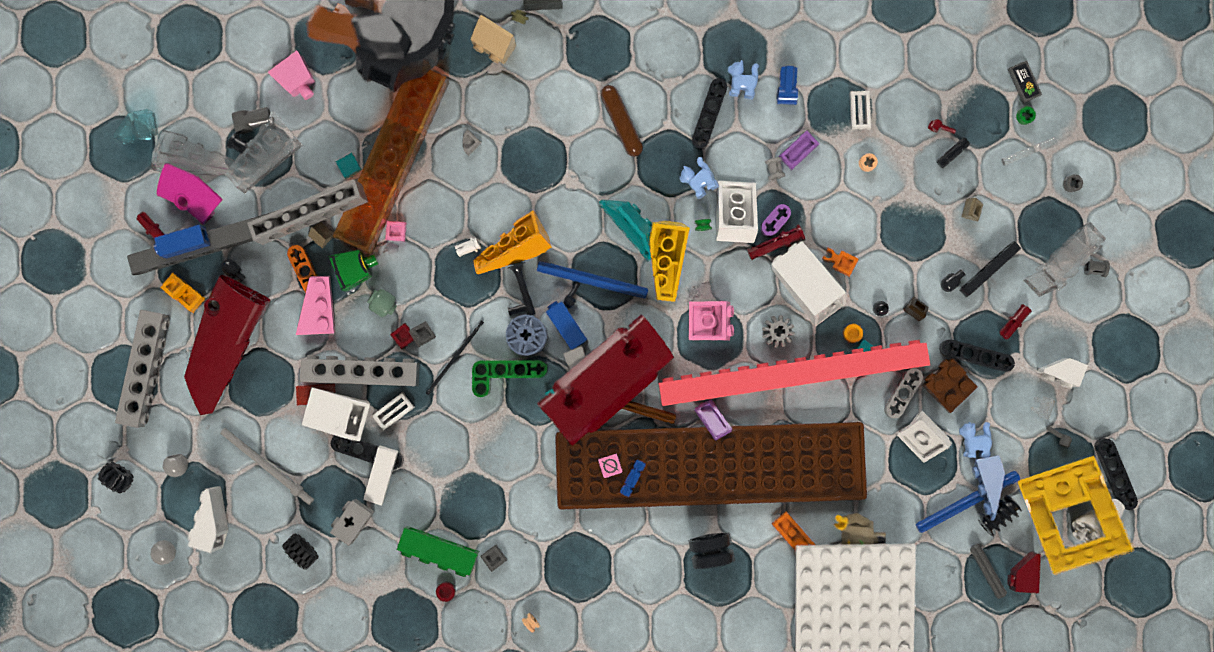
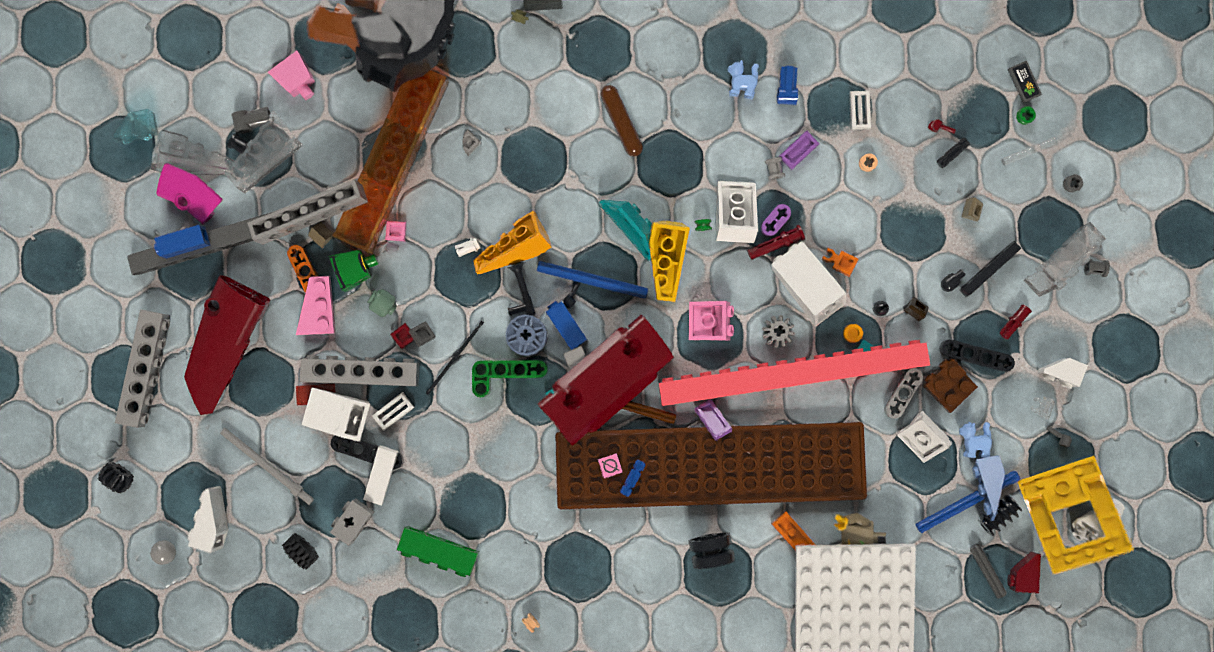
dark red axle [136,212,165,240] -> none
light orange slope [160,273,205,313] -> none
light grey piece [163,454,188,477] -> none
black cylinder [221,259,246,282] -> none
teal tile [335,153,362,179] -> none
dark red tile [436,582,456,602] -> none
tan slope [471,15,516,64] -> none
dark grey tile [480,544,508,572] -> none
light blue animal [680,157,719,199] -> none
black beam [691,78,727,150] -> none
black beam [1094,438,1138,510] -> none

